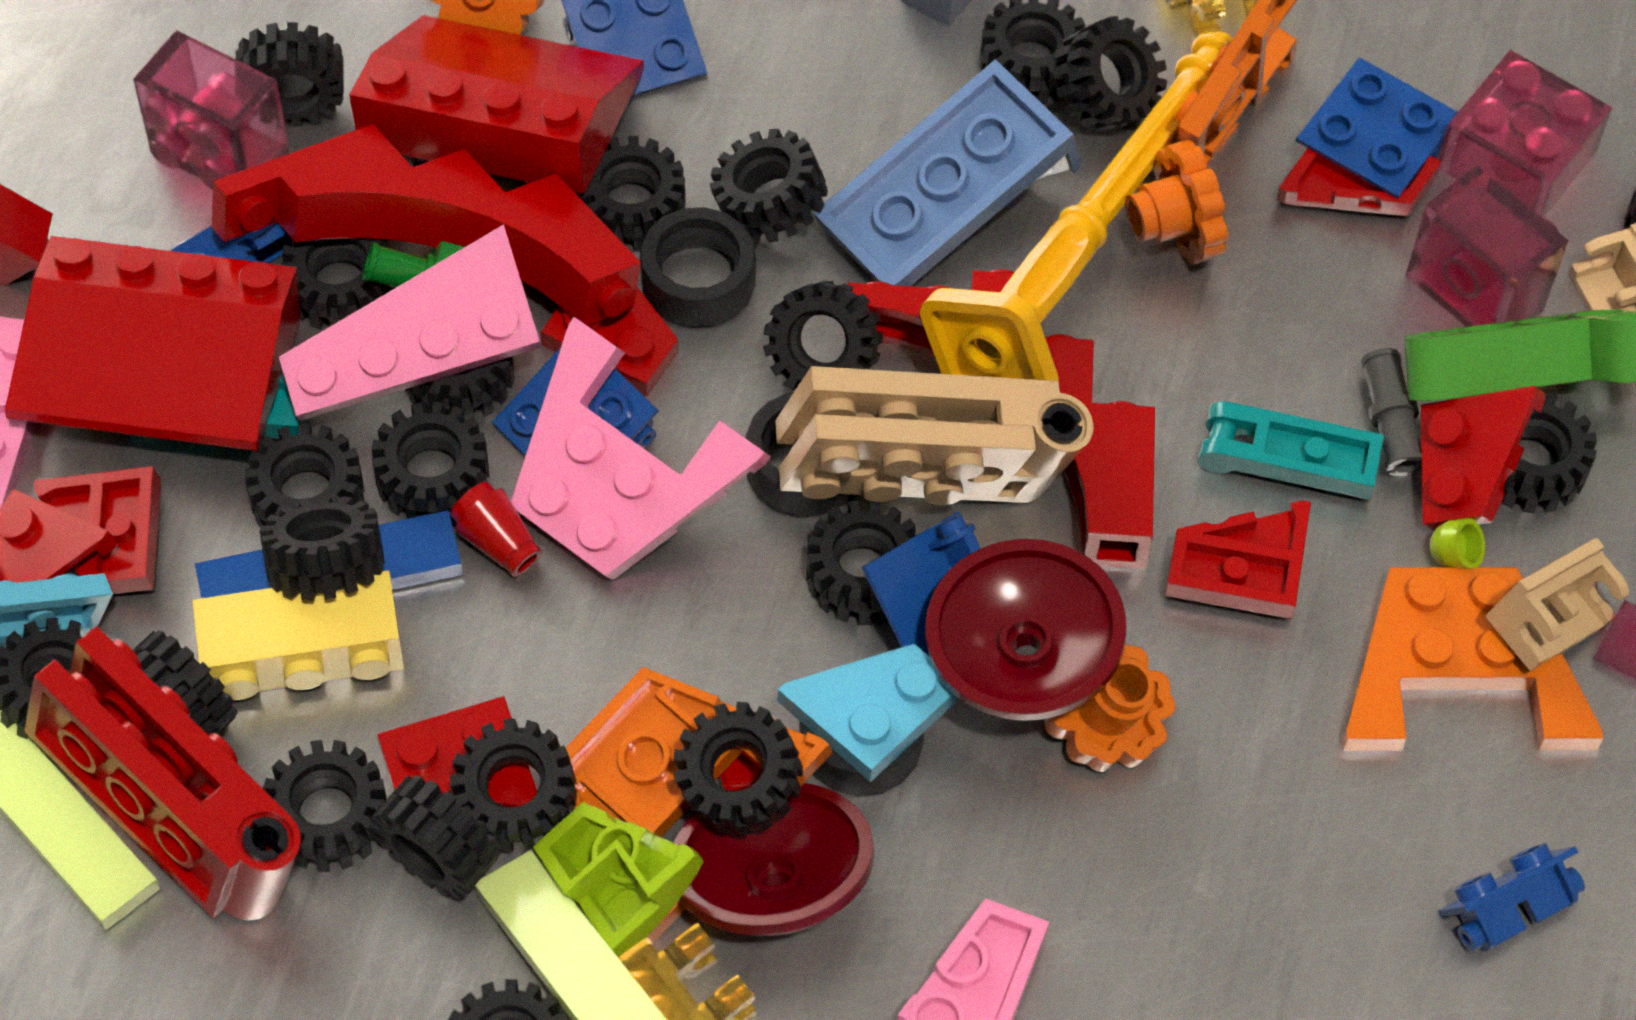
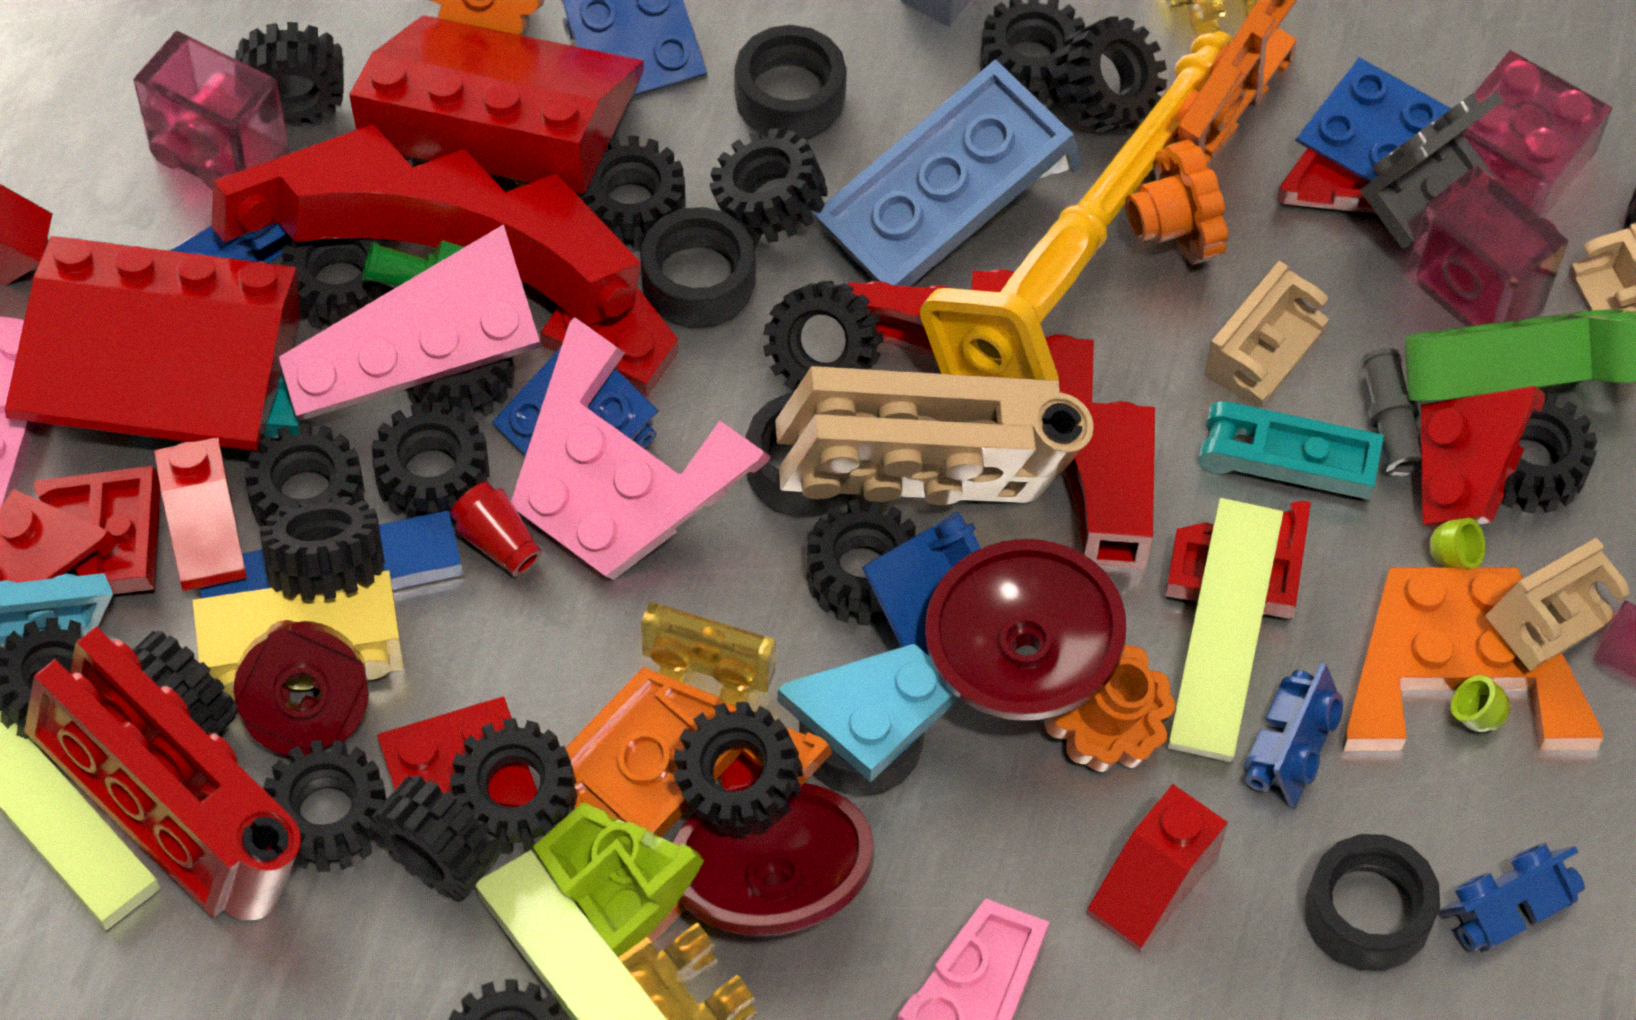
none -> slope [154,437,247,591]
none -> dark red plate [233,620,369,755]
none -> clear yellow plate [641,601,776,707]
none -> black tyre [734,25,847,139]
none -> red slope [1086,784,1228,953]
none -> yellowish green tile [1167,498,1283,763]
none -> tan hinge [1204,260,1329,409]
none -> blue hinge [1243,663,1343,808]
none -> black tyre [1305,834,1440,971]
none -> dark grey bracket [1360,91,1503,249]
none -> lime hinge [1451,675,1510,733]

